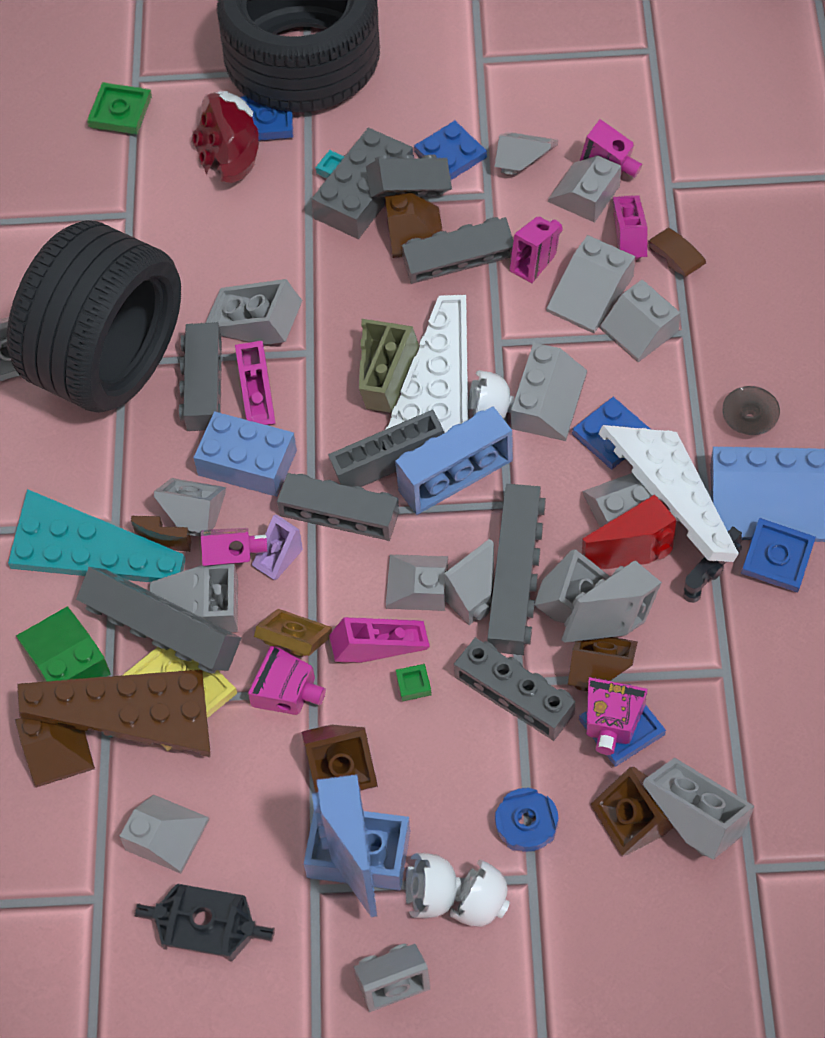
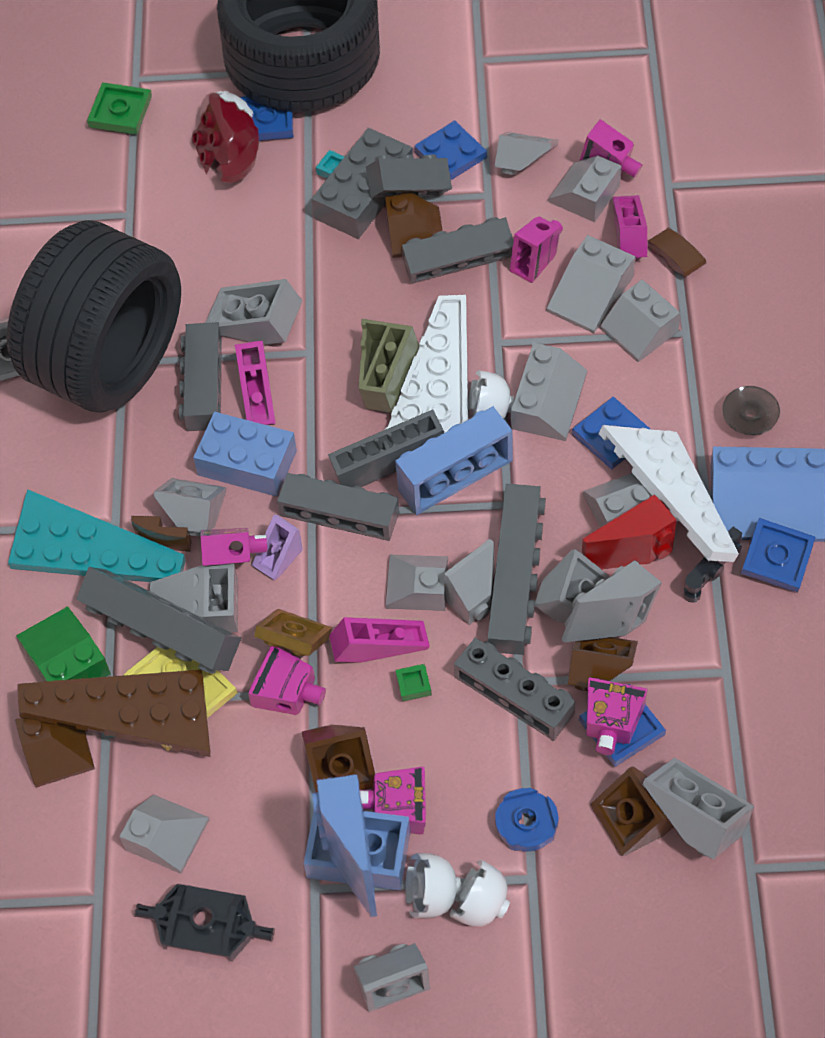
none -> dark pink torso [360,767,426,834]

